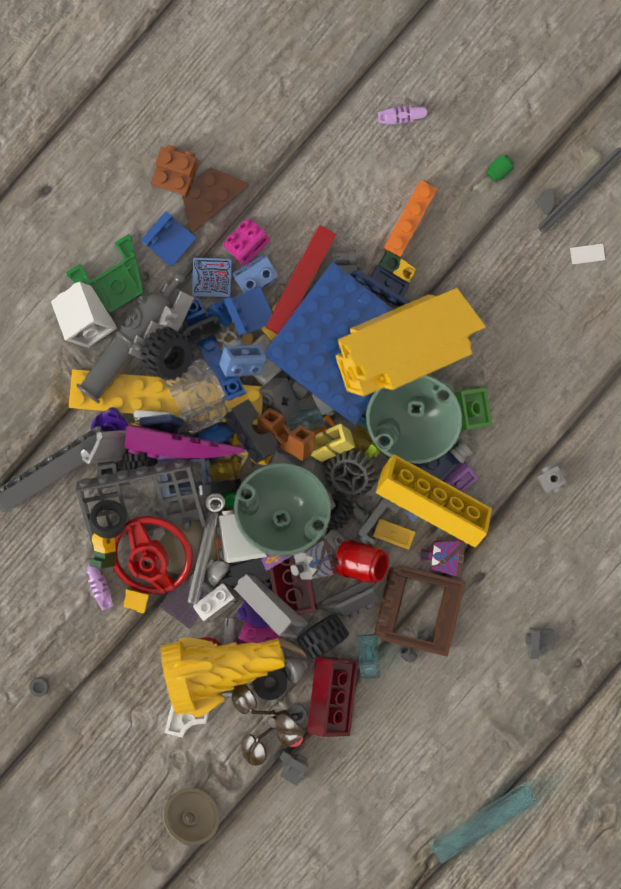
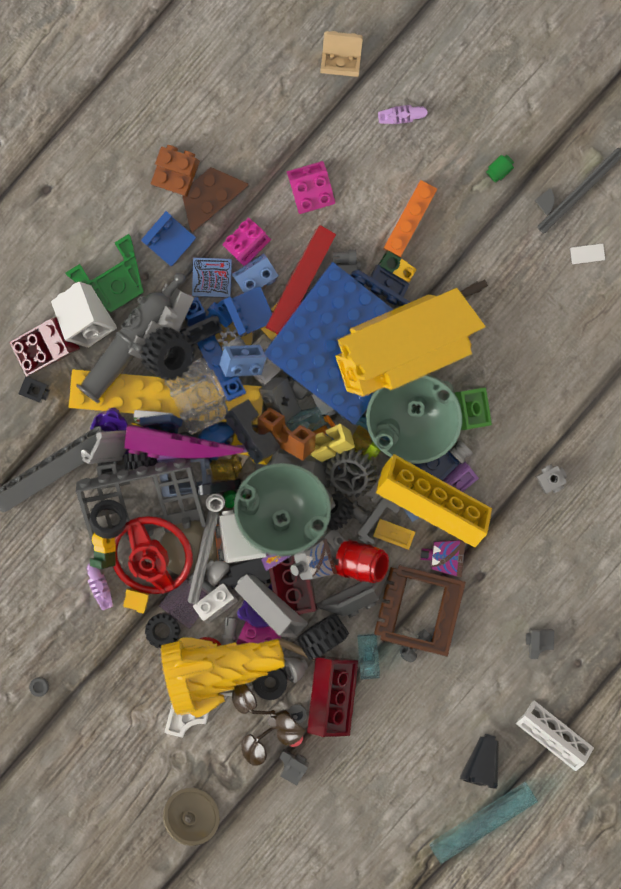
none -> slope [9,317,80,376]
none -> black brick [18,376,50,403]
none -> black tyre [145,613,180,648]
none -> dark pink bracket [287,161,335,214]
none -> tan bracket [320,31,363,77]
none -> dark brown animal [460,279,488,298]
none -> black cone [460,734,499,789]
none -> white fence [516,701,594,771]

